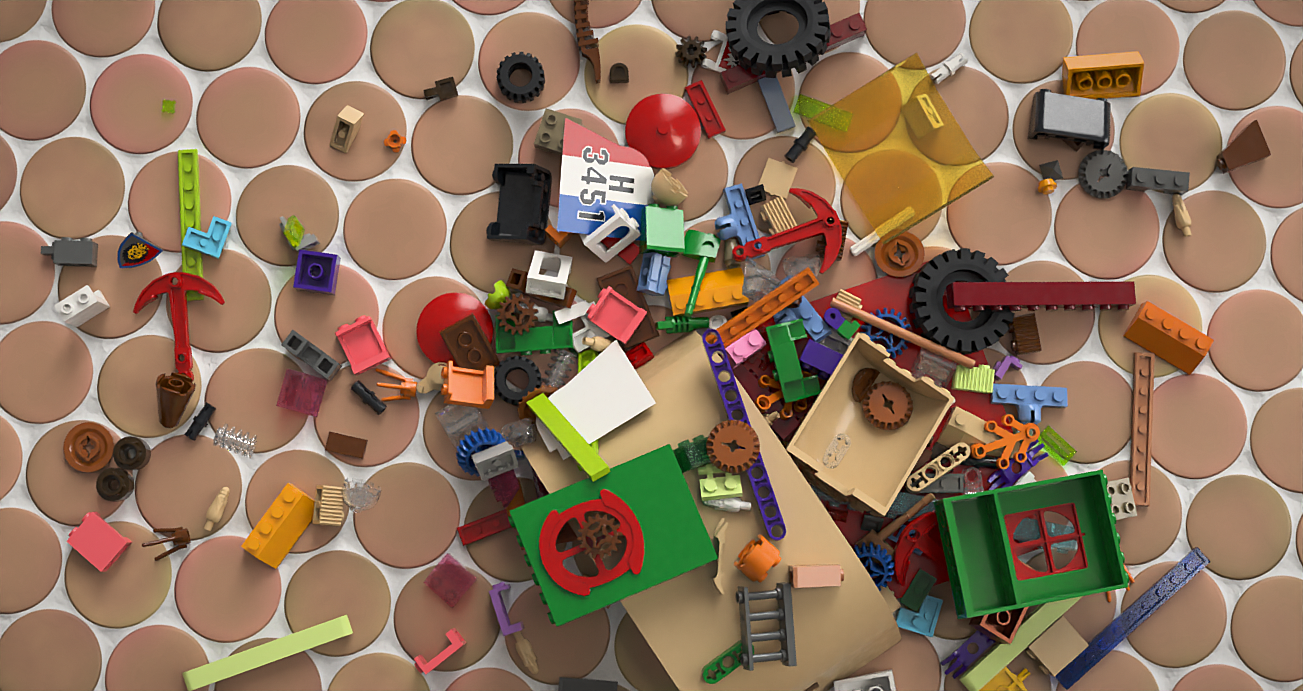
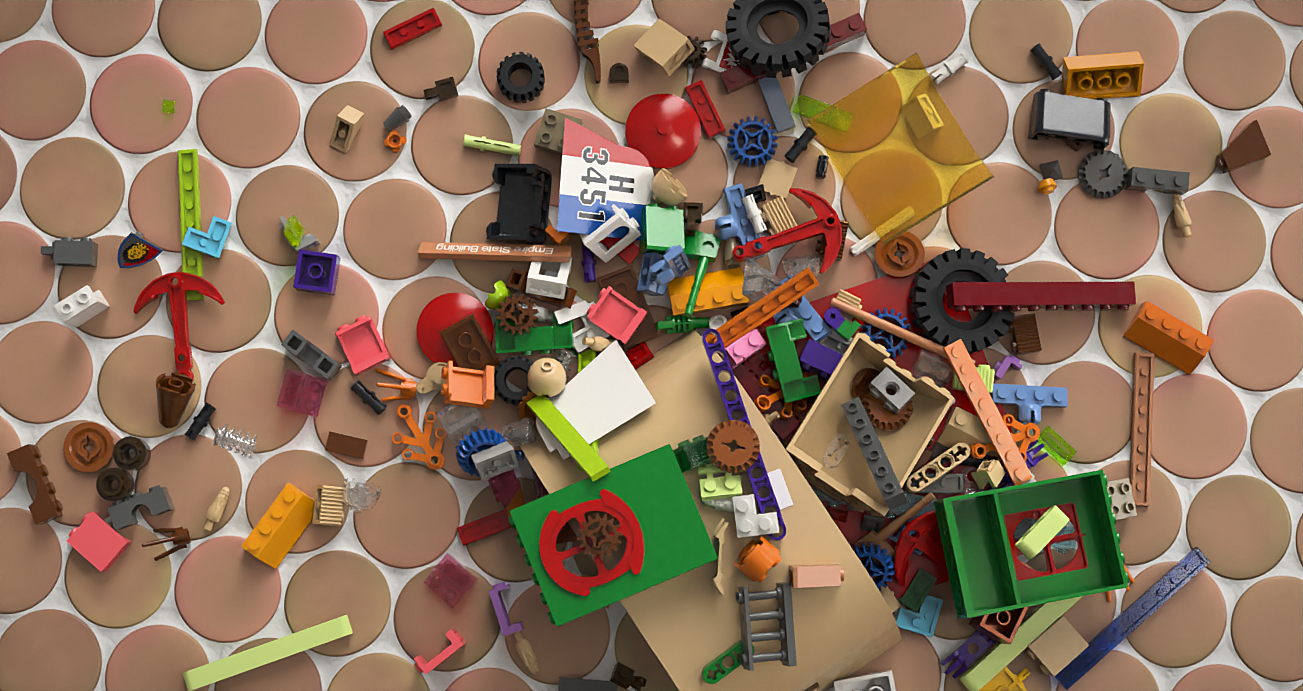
none -> reddish brown arch [7,444,63,525]
none -> dark grey arch [107,485,174,530]
none -> red tile [383,8,442,50]
none -> dark grey cone [383,105,412,131]
none -> orange plant [392,404,447,470]
none -> nougat tile [418,242,572,263]
none -> yellowish green pin [463,134,521,157]
none -> tan cylinder [527,358,566,397]
none -> dark purple pin [581,244,597,283]
none -> dark brown plate [610,662,647,691]
none -> tan panel [633,19,695,76]
none -> medium blue plate [649,245,692,286]
none -> dark brown plate [683,202,703,236]
none -> blue gear [727,116,778,167]
none -> white plate [732,494,779,538]
none -> white pin [741,194,767,234]
none -> white sticker [767,469,794,510]
none -> black piece [816,155,829,179]
none -> dark grey brick [841,397,908,510]
none -> light grey brick [869,367,915,414]
none -> plate [942,339,1033,486]
none -> tan window [971,459,1005,489]
none -> yellowish green beam [1015,505,1069,560]
none -> black pin [1030,43,1062,81]

